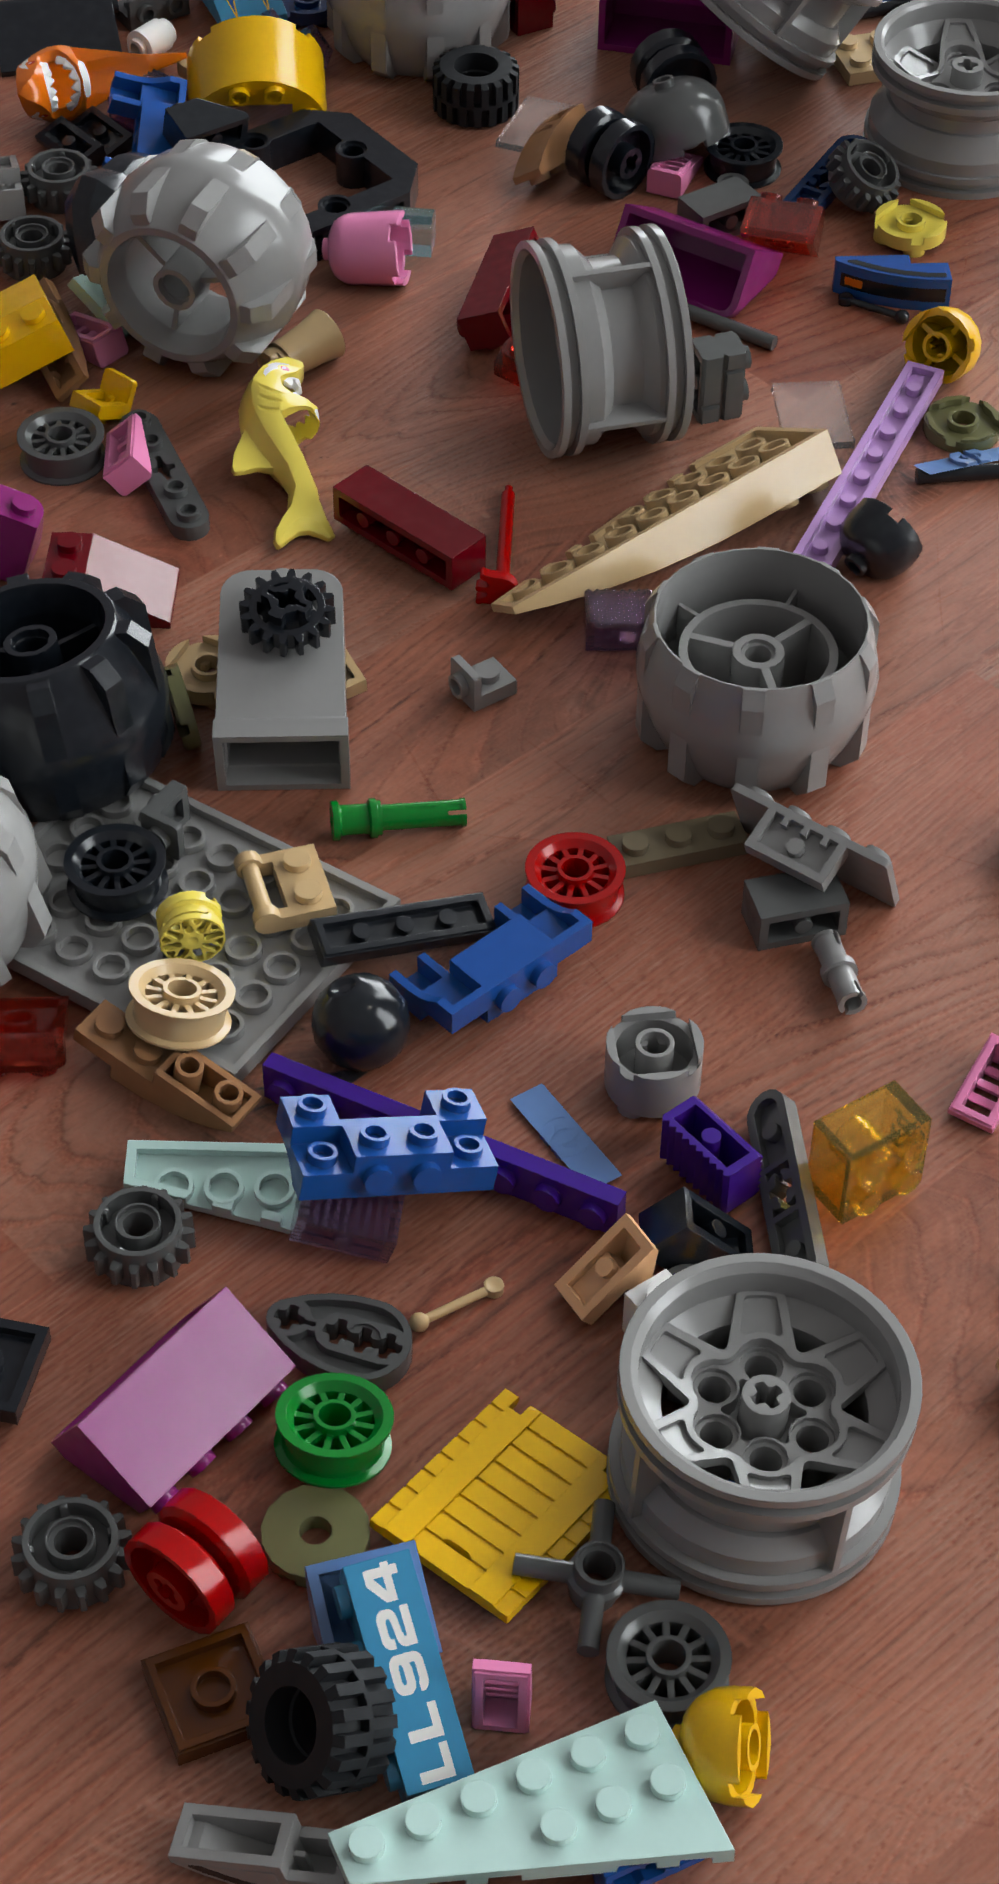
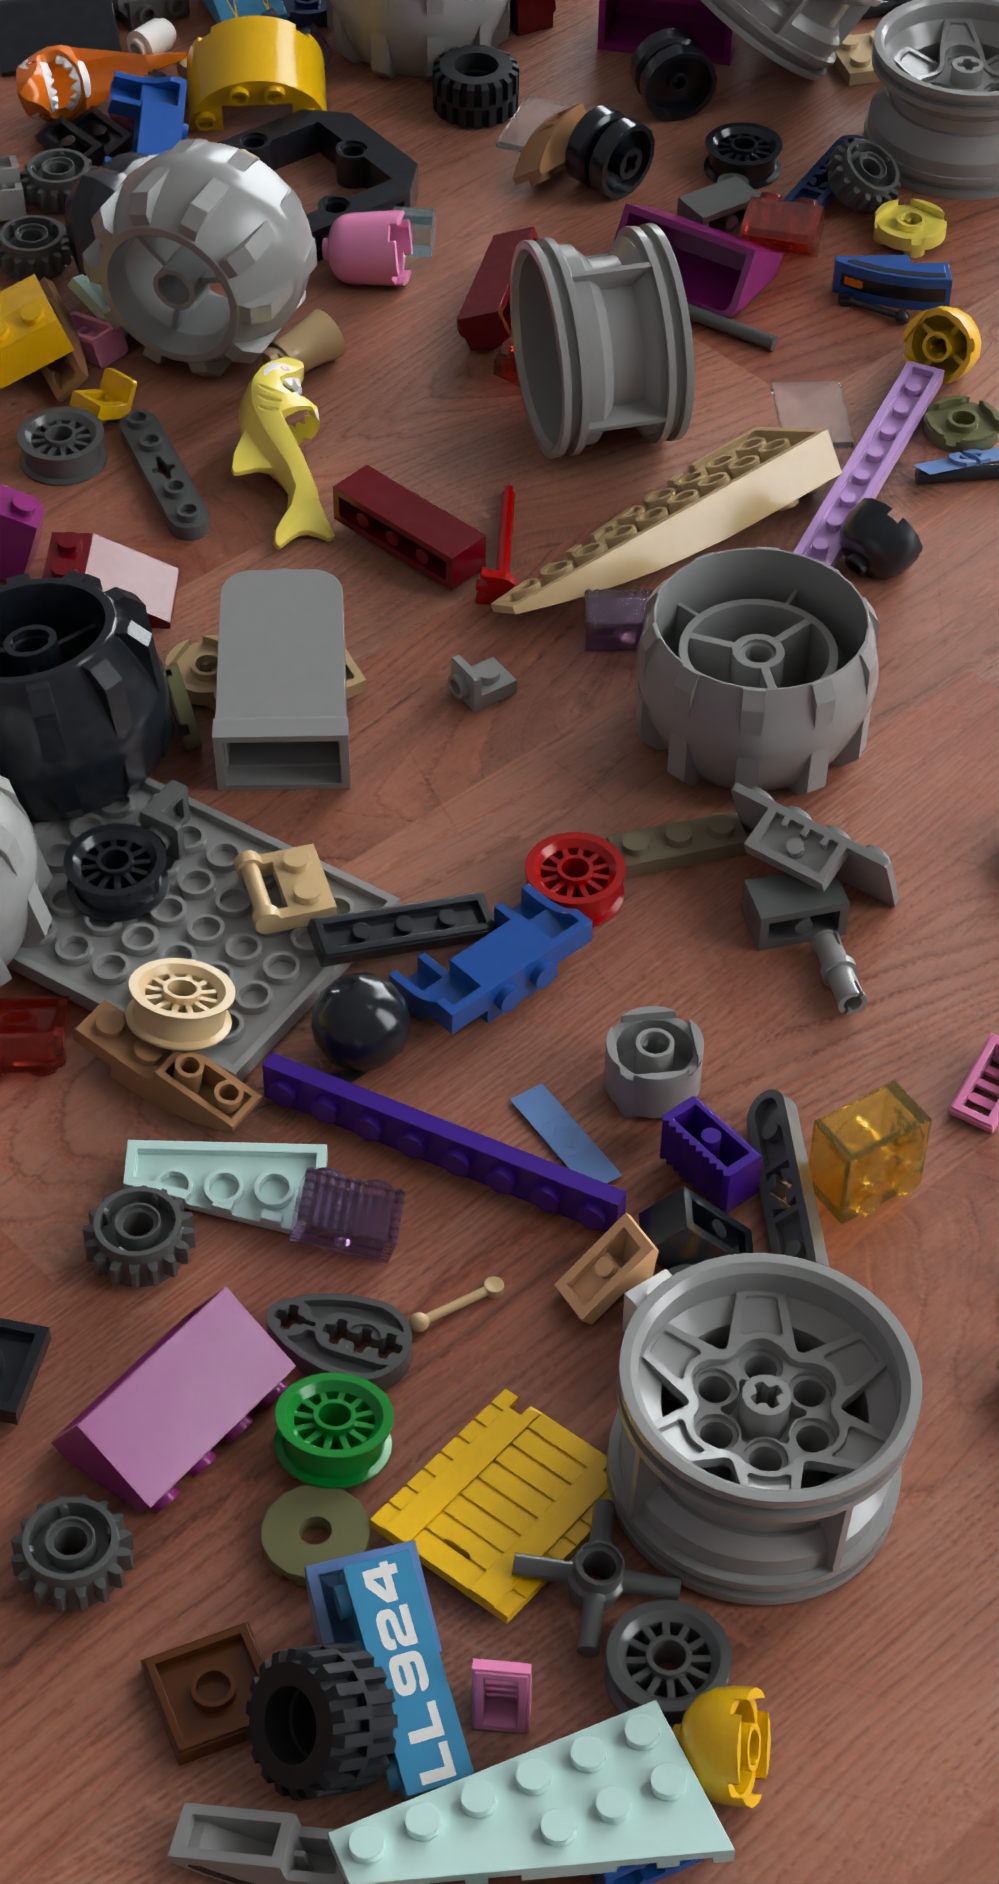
bright pink slope [103,413,152,496] -> none
red wheel [123,1488,269,1634] -> none
light yellow wheel [156,890,226,962] -> none
black slope [162,98,249,148] -> none
black gear [239,569,336,657] -> none
blue bracket [276,1087,499,1201] -> none
green pin [329,798,467,841] -> none
dark grey cylinder [623,75,730,162] -> none
bright pink slope [646,152,703,199] -> none
dark grey brick [692,331,752,424] -> none

